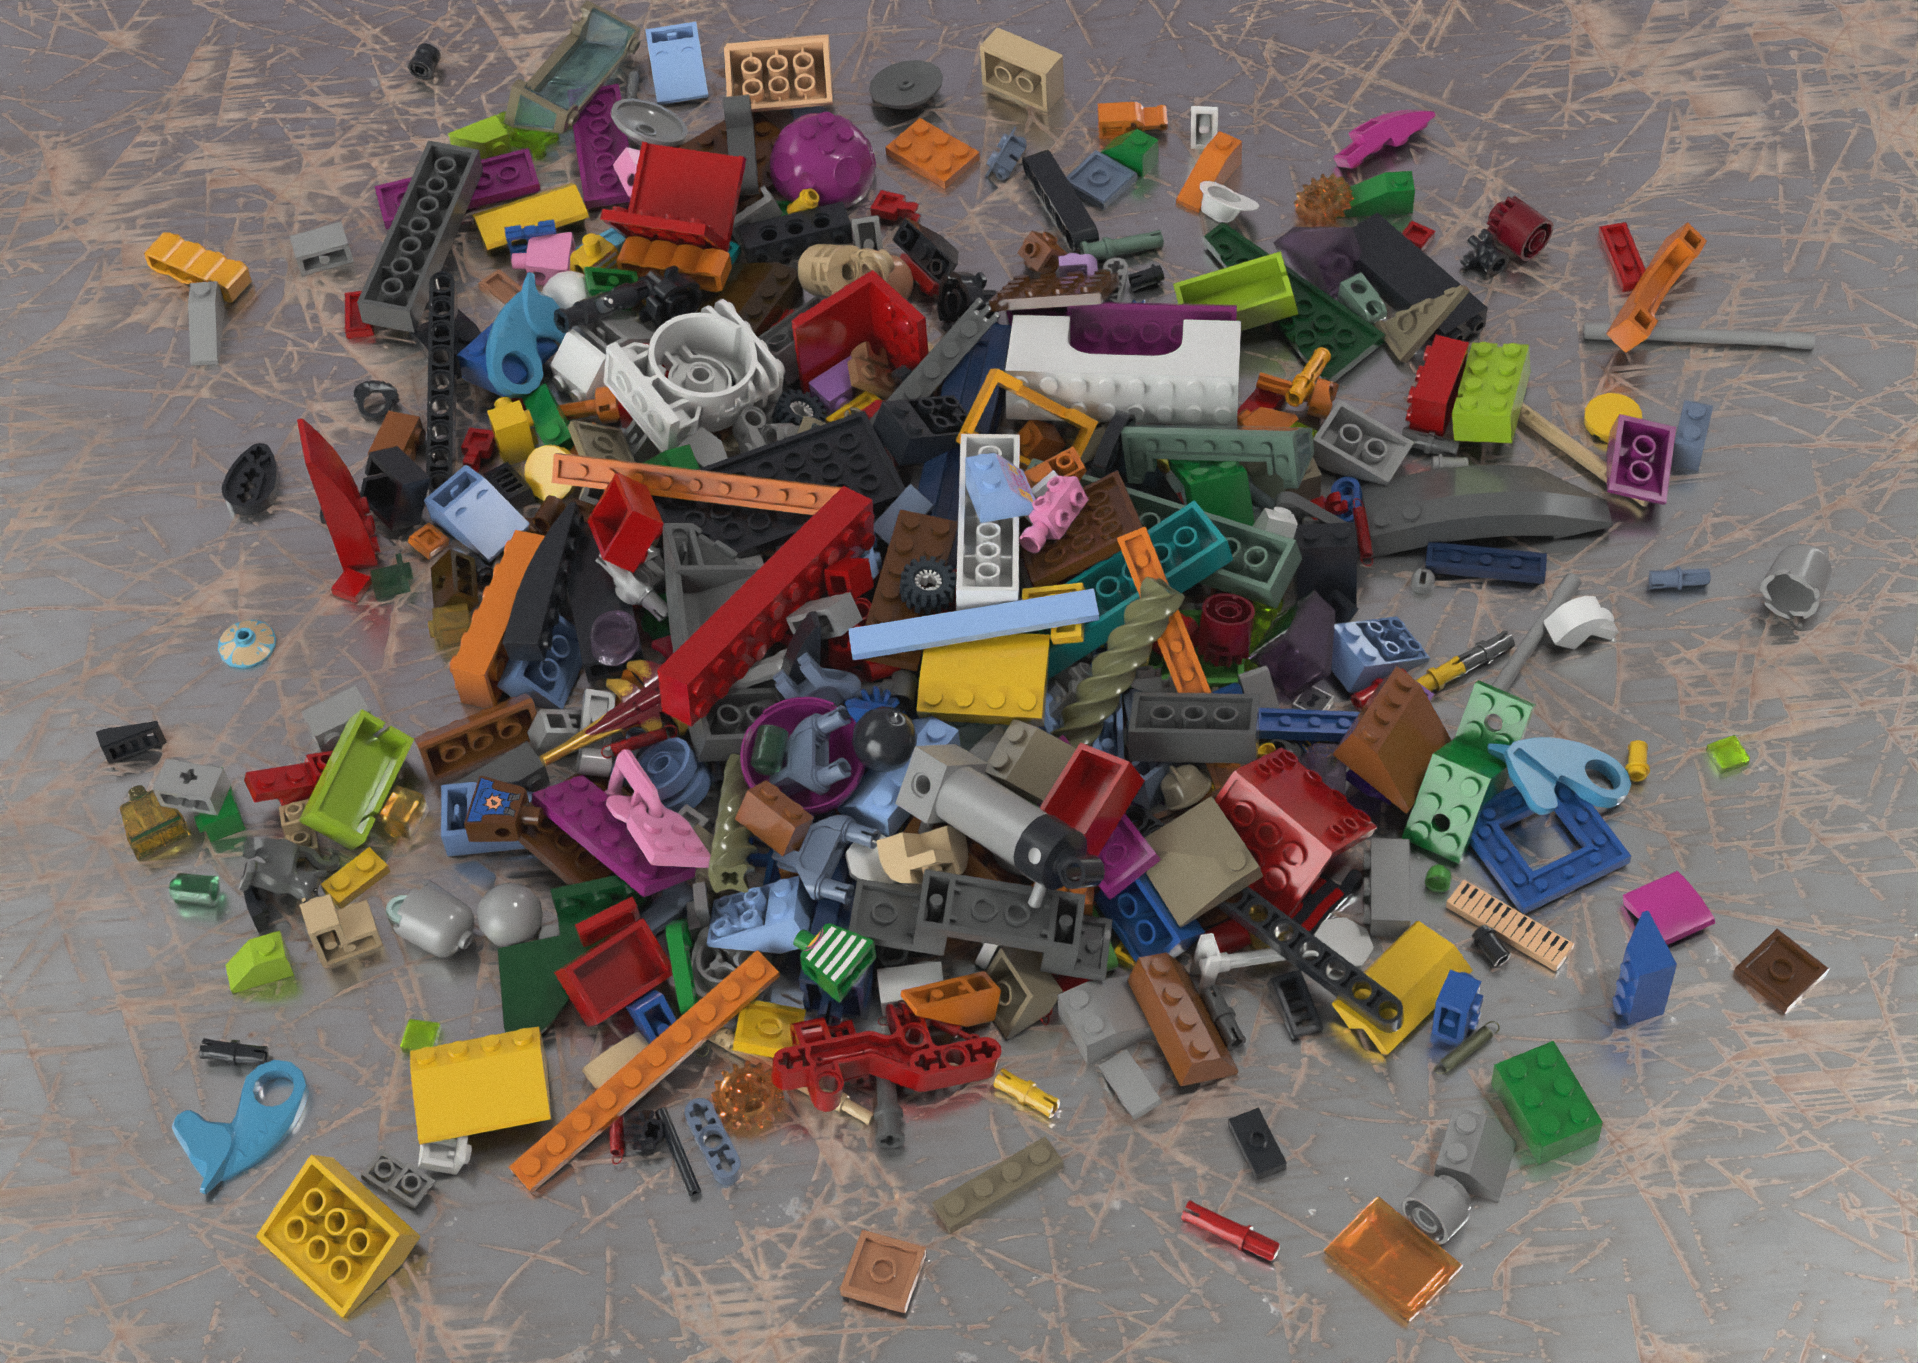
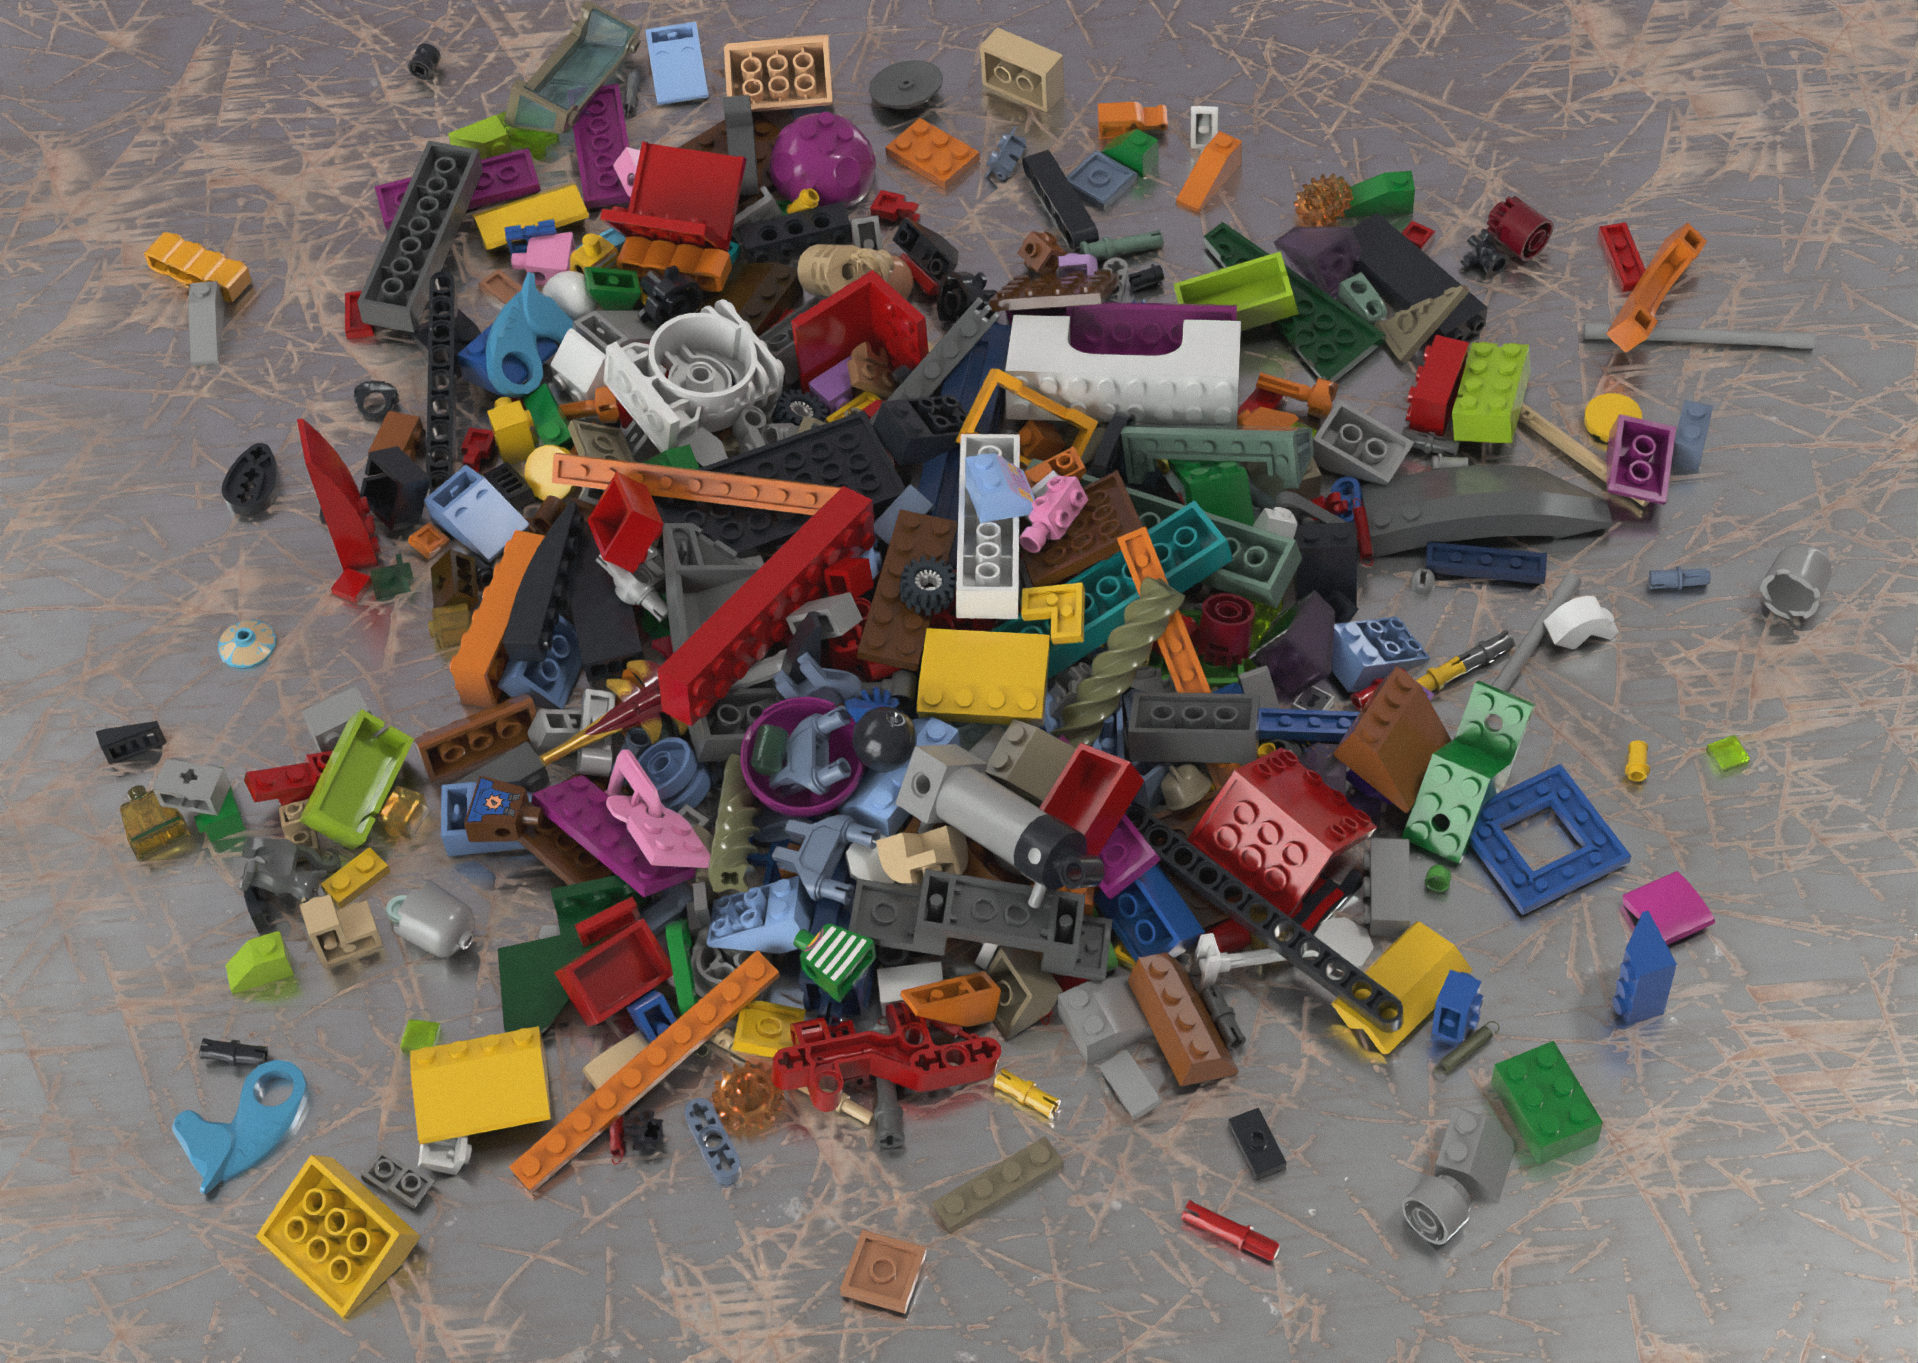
clear green brick [169,873,220,907] -> none
light grey brick [289,222,354,276] -> none
light grey piece [477,882,543,947] -> none
black piece [554,276,655,333] -> none
clear purple piece [590,610,639,666] -> none
red piece [601,725,677,758] -> none
light grey dish [611,98,688,147] -> none
black piece [655,1107,701,1197] -> none
dark orange brick [735,780,814,857] -> none
light blue tile [848,589,1099,660] -> none
dark tan slope [1145,796,1263,928] -> none
white piece [1200,181,1259,223] -> none
black slope [1267,969,1324,1040] -> none
light orange pin [1285,347,1331,407] -> none
clear orange piece [1324,1196,1462,1323] -> none
dark pink slope [1333,110,1436,169] -> none
light nougat tile [1446,880,1574,972] -> none
black pin [1472,925,1511,967] -> none
dark azure animal [1488,737,1631,815] -> none
reddish brown tile [1734,928,1829,1014] -> none

